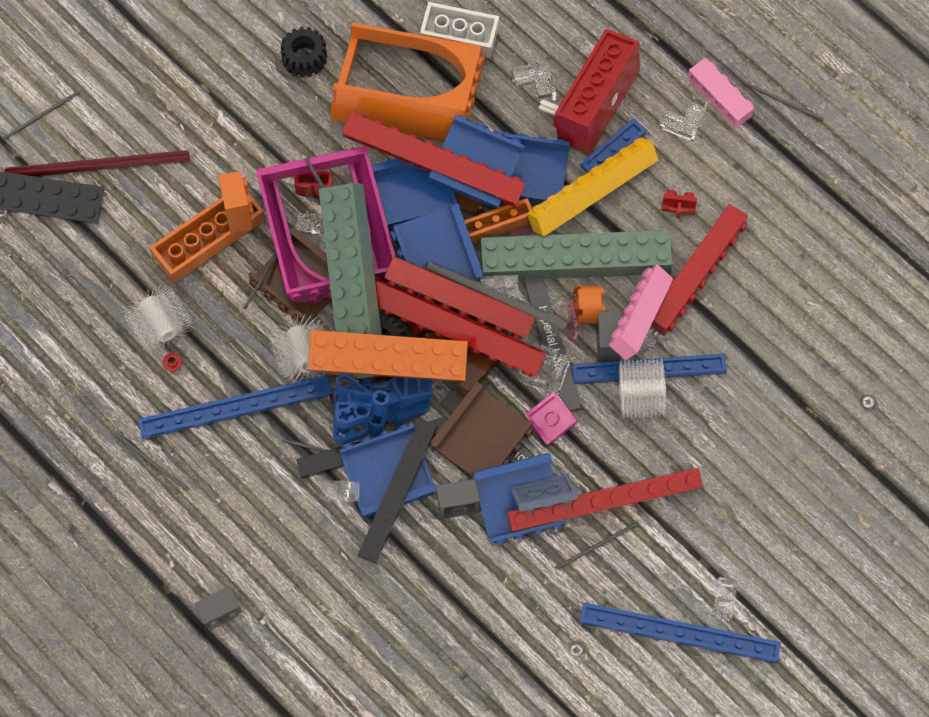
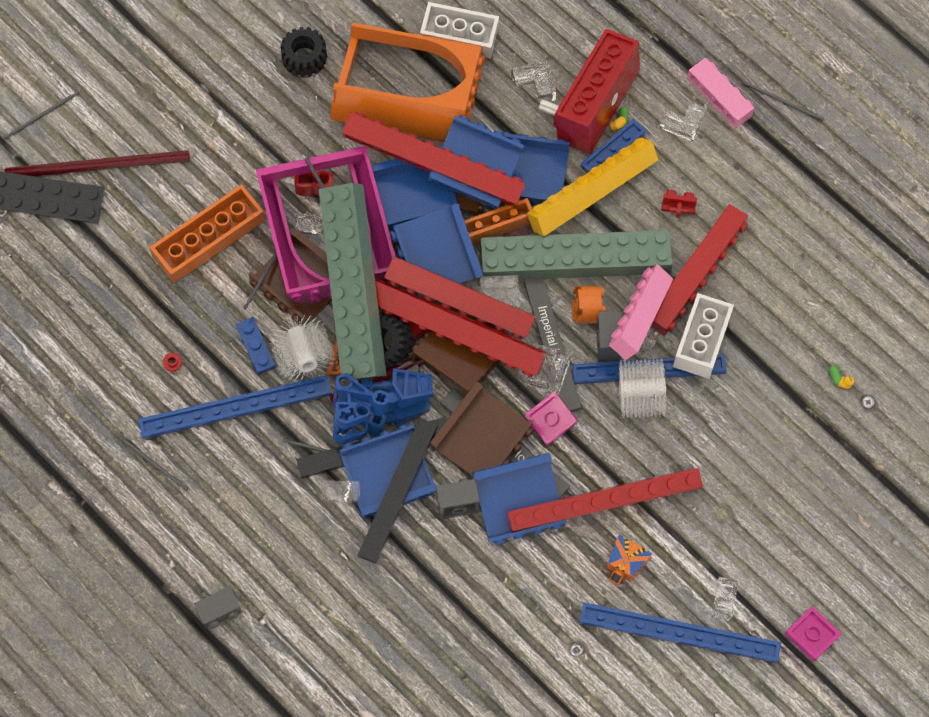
white piece [123,287,193,353] -> none
orange brick [218,171,255,233] -> none
orange brick [306,330,468,382] -> none
dark grey tile [427,262,571,329] -> none
sand blue plate [511,474,578,512] -> none
dark grey piece [555,522,638,570] -> none
clear pink piece [567,300,579,339] -> none
none -> blue plate [236,317,276,375]
none -> torso [607,534,652,586]
none -> yellow arm [610,107,628,131]
none -> white brick [673,293,734,379]
none -> dark pink plate [785,606,841,662]
none -> arm [828,366,854,389]

